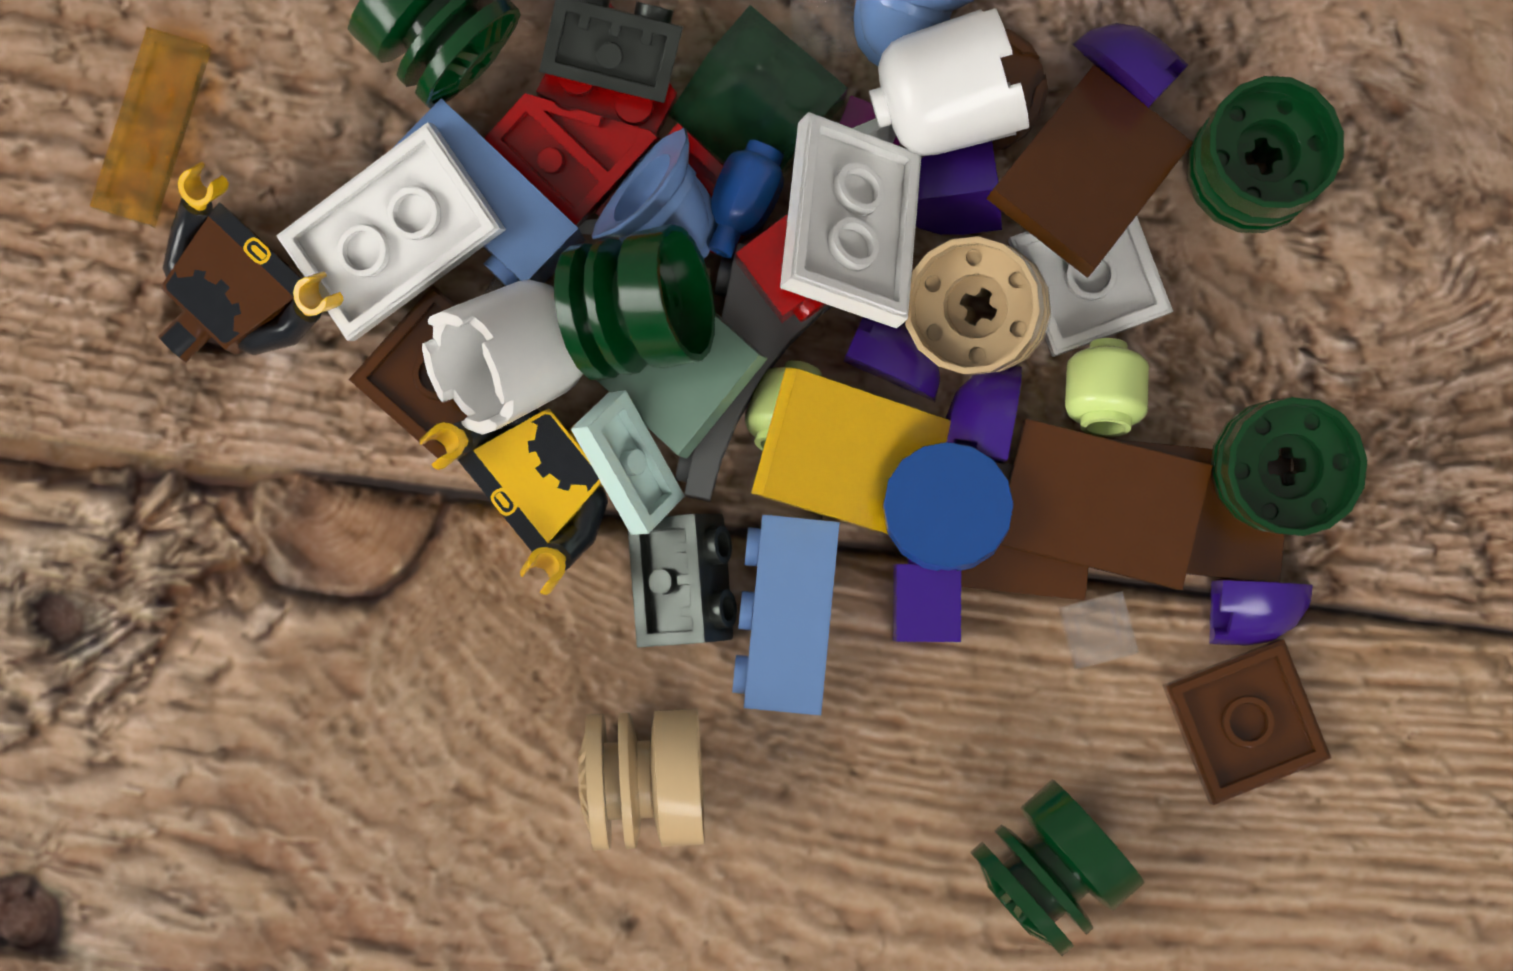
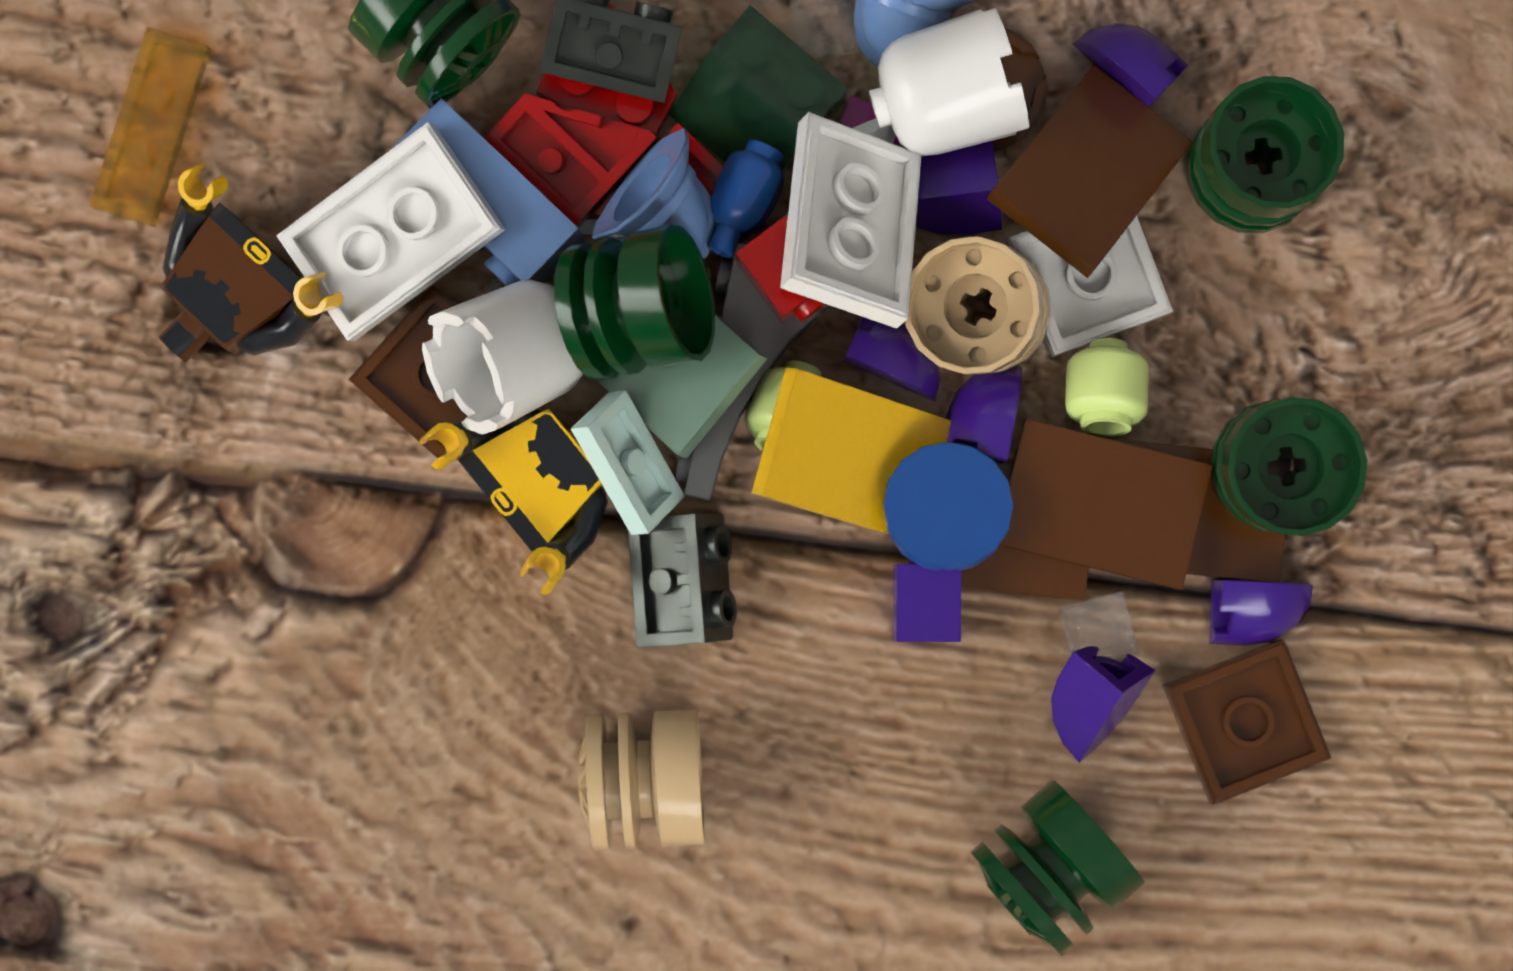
medium blue brick [732,514,840,716] -> none
none -> dark purple brick [1051,646,1155,763]

